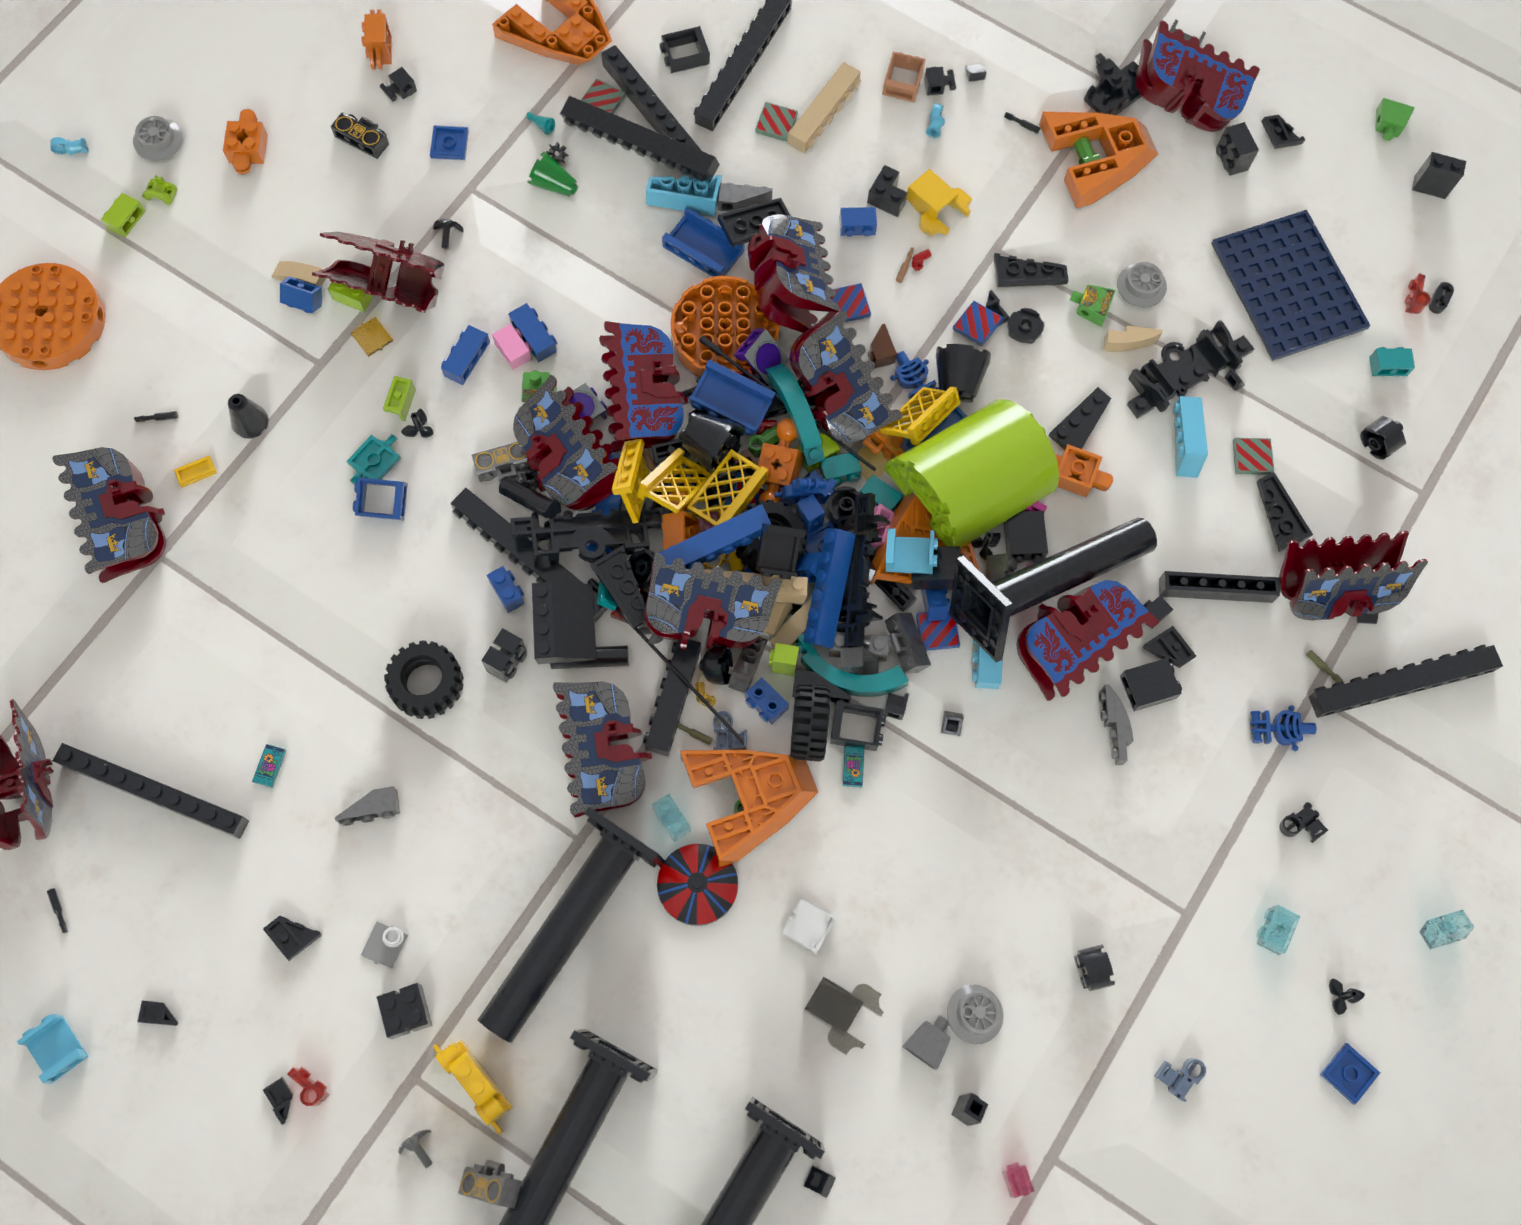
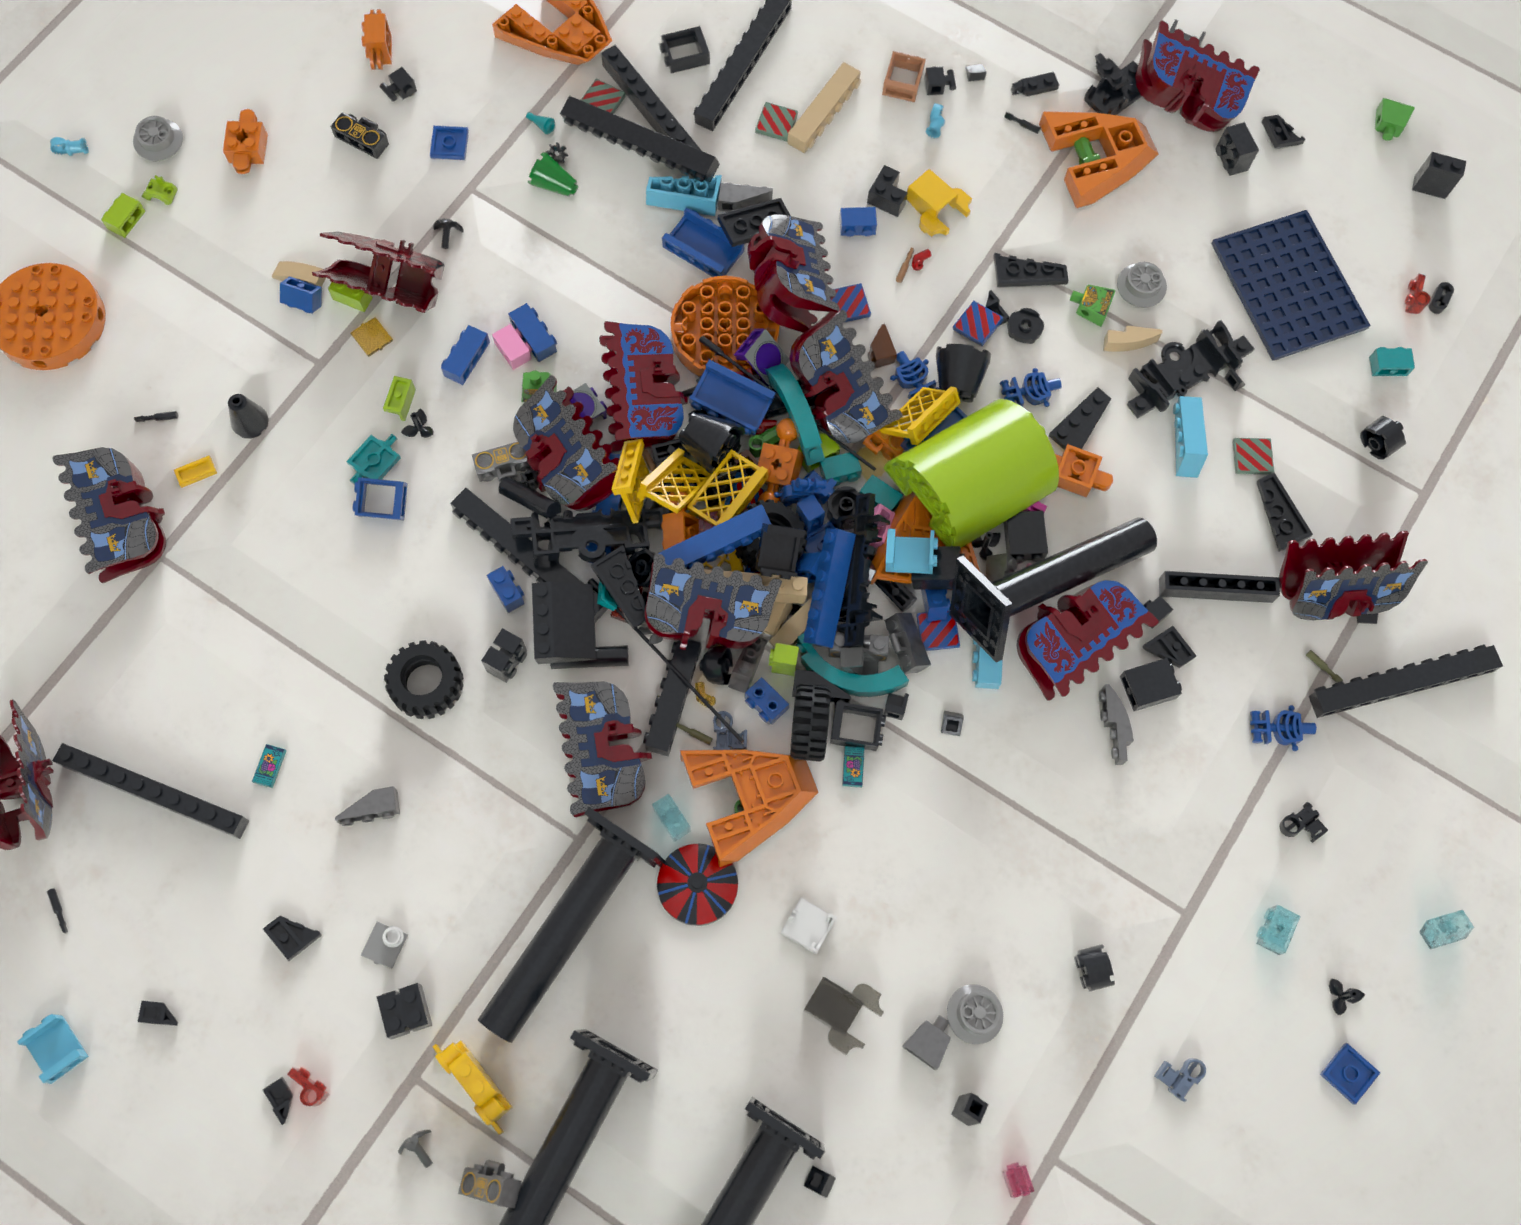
none -> blue torso [999,368,1062,407]
none -> black hinge [1011,72,1059,97]

